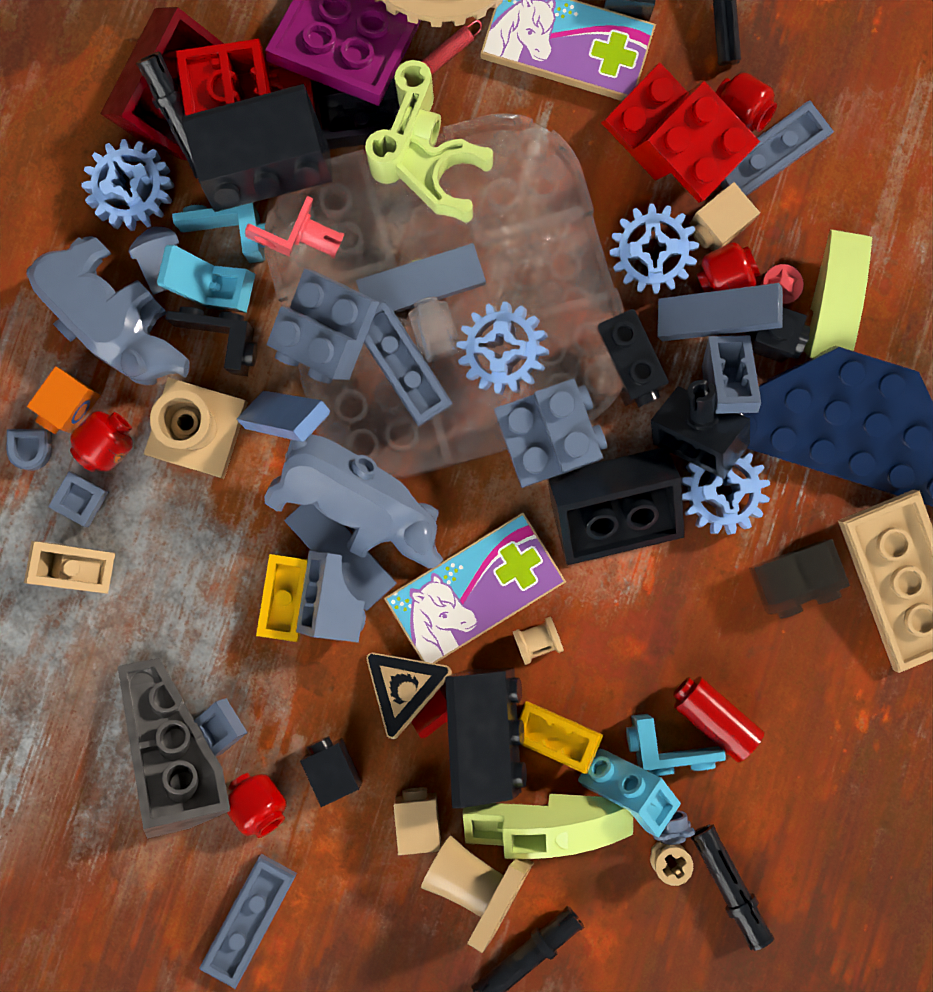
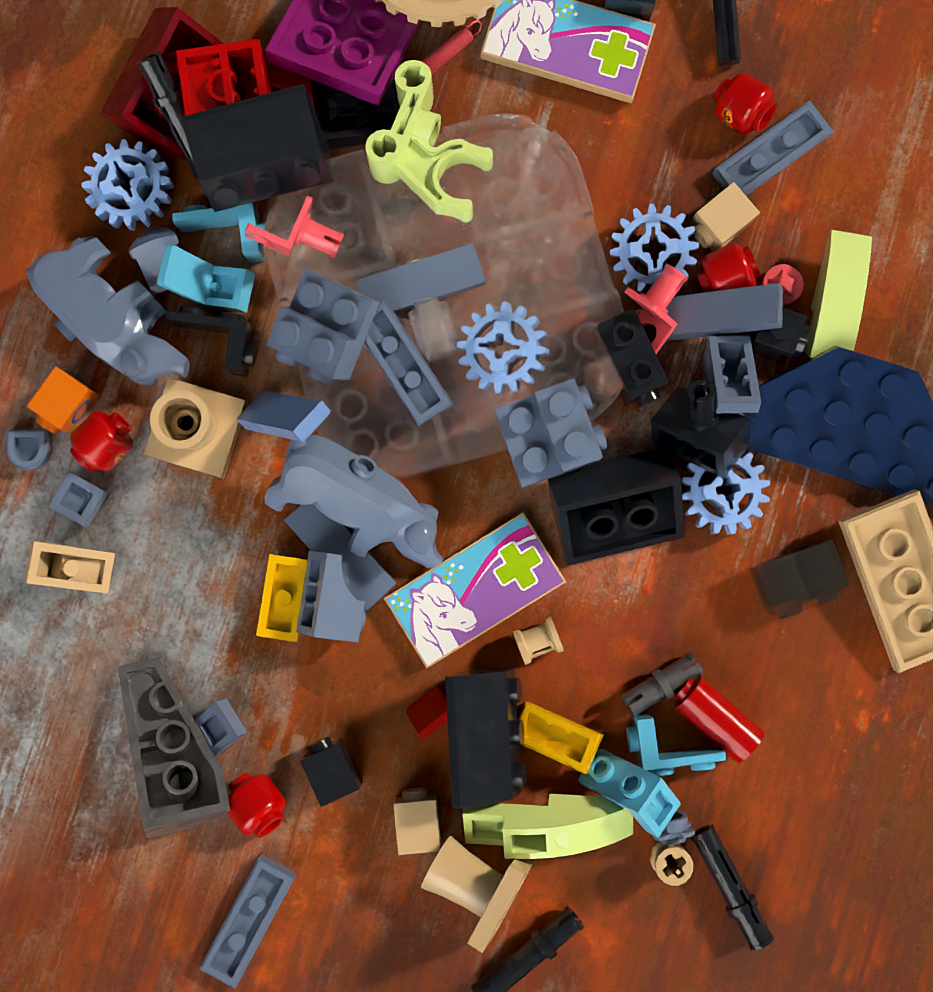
black piece [366,652,452,739] -> none
red bracket [601,62,760,203] -> none
none -> flat silver pin [620,652,704,717]
none -> coral bracket [624,263,688,354]

